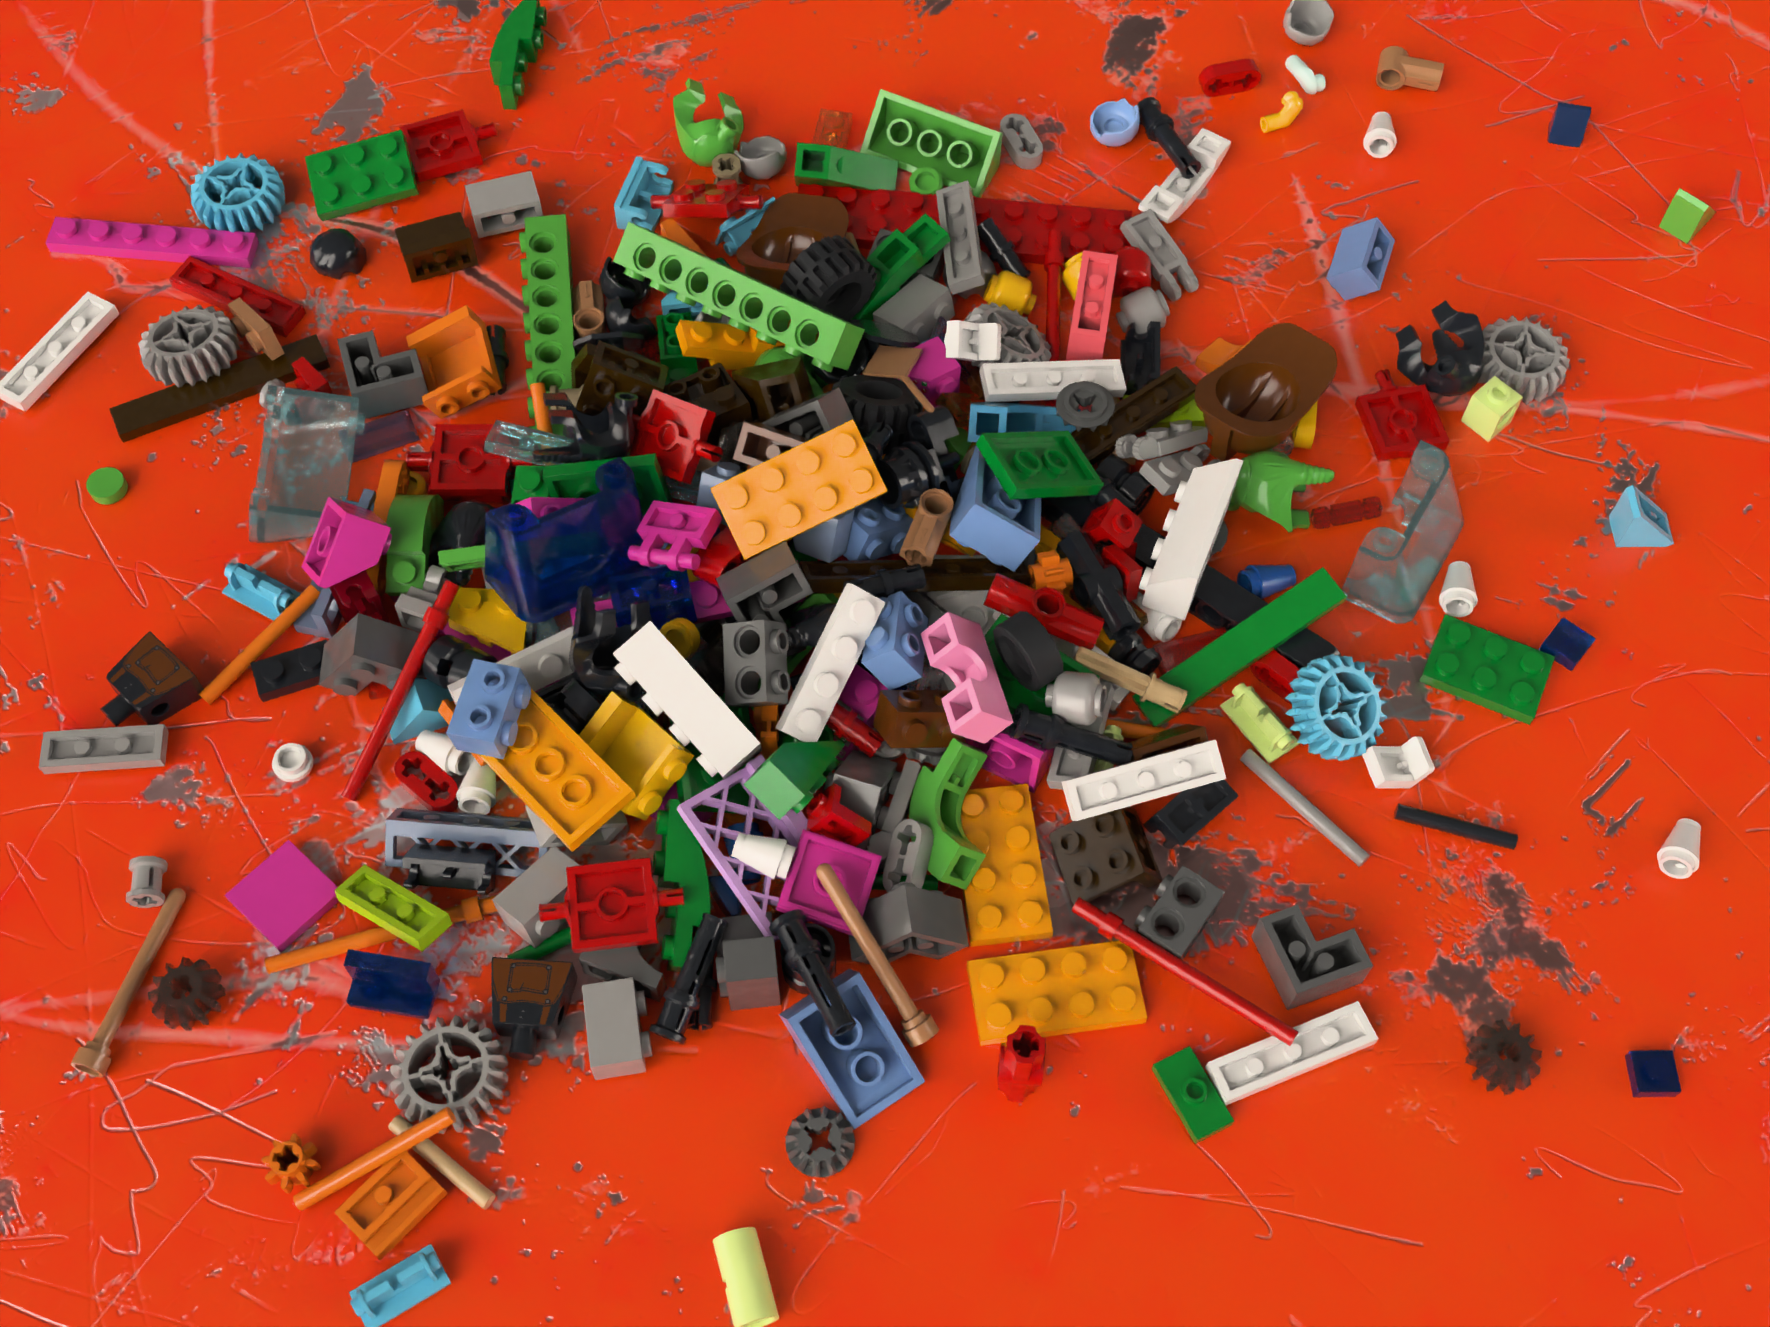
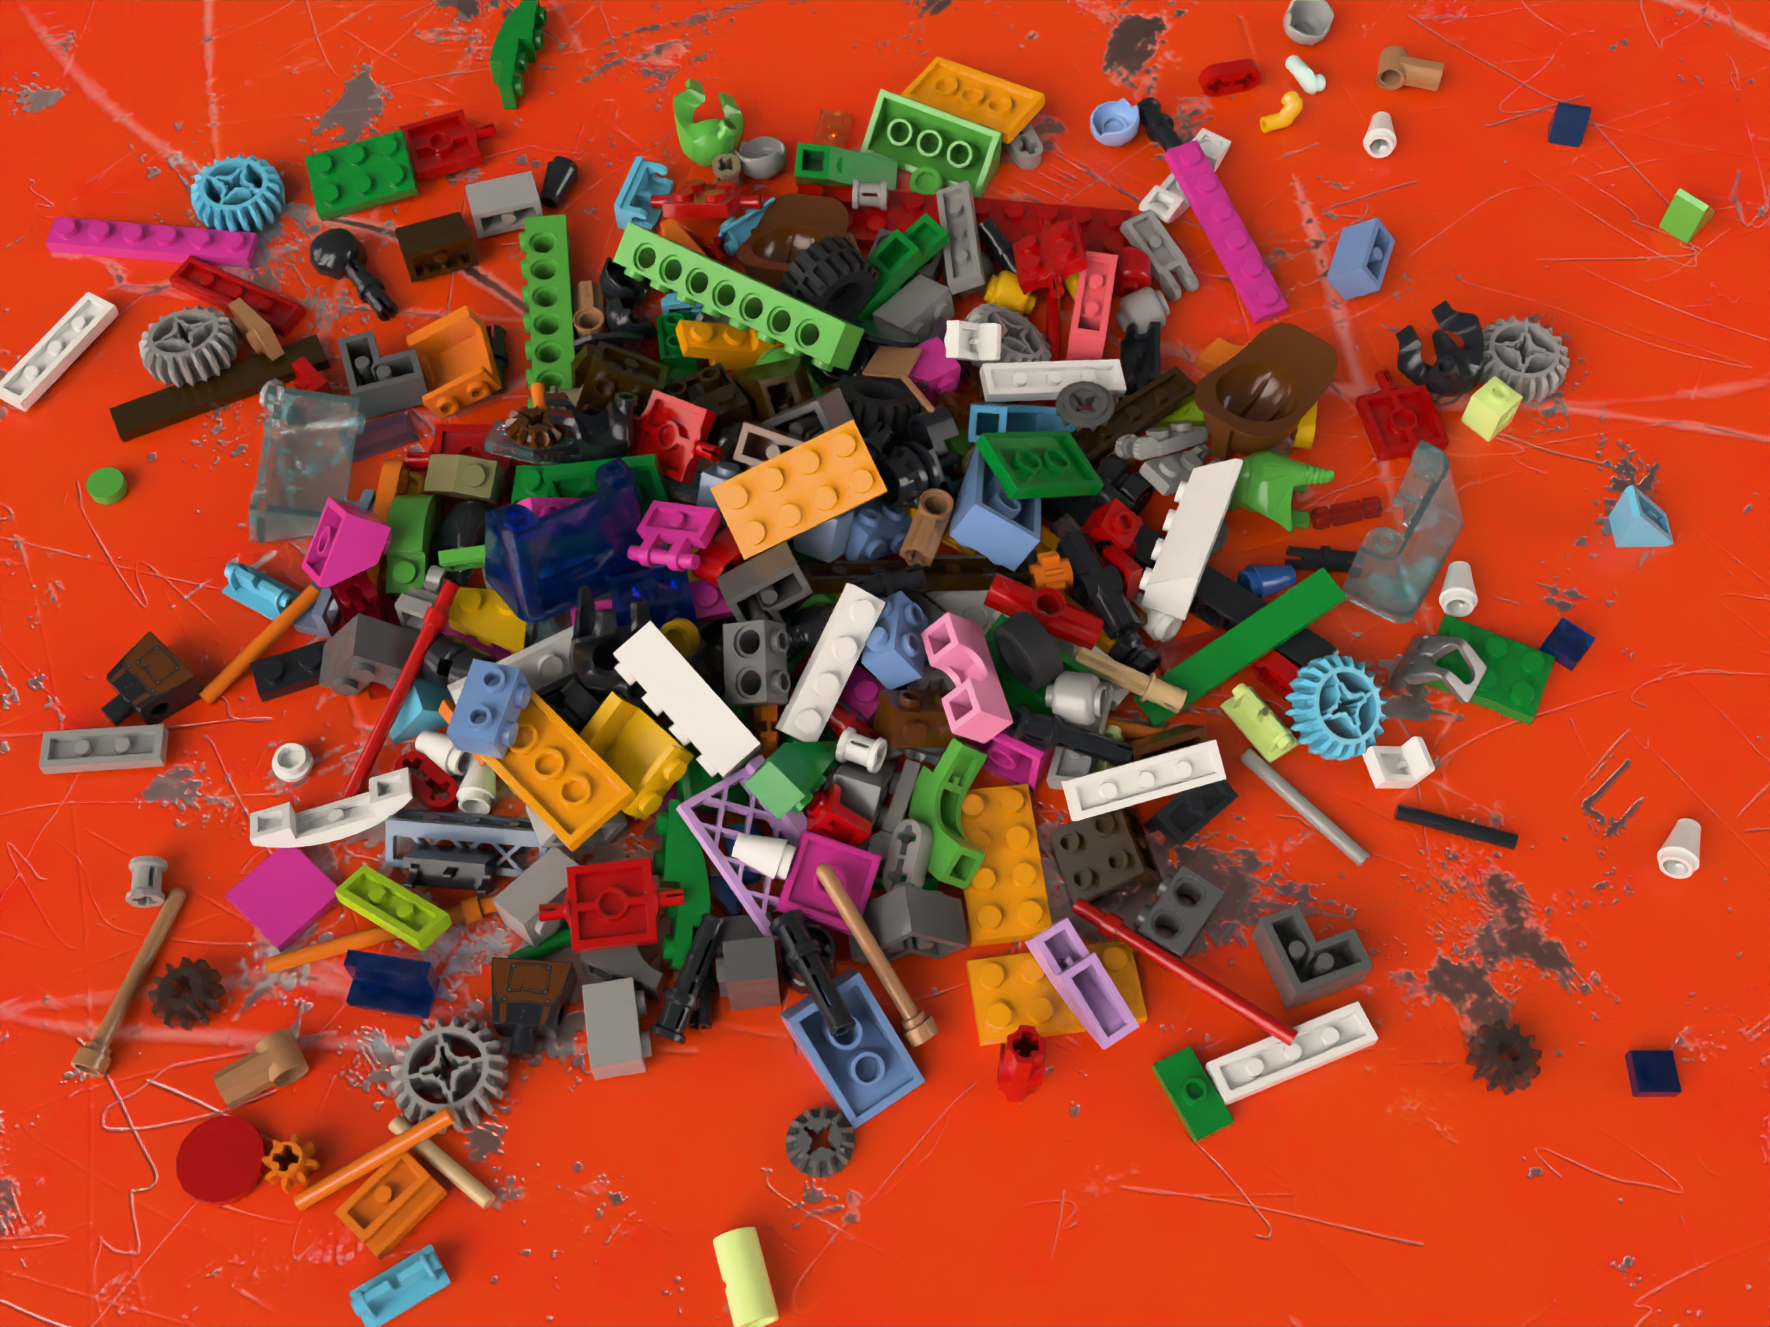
none -> red tile [176,1115,268,1207]
none -> medium nougat piece [213,1029,309,1109]
none -> white slope [250,767,413,848]
none -> black pin [344,260,398,321]
none -> olive slope [423,454,506,506]
none -> reddish brown gear [505,405,566,448]
none -> black cone [540,156,579,209]
none -> red hand [700,237,728,264]
none -> white bush [835,727,888,774]
none -> light grey bush [852,178,888,211]
none -> light orange plate [900,56,1045,144]
none -> red plate [1012,217,1089,298]
none -> lavender slope [1025,917,1140,1050]
none -> dark pink plate [1164,140,1289,325]
none -> black pin [1285,545,1364,575]
none -> flat silver piece [1390,635,1487,704]

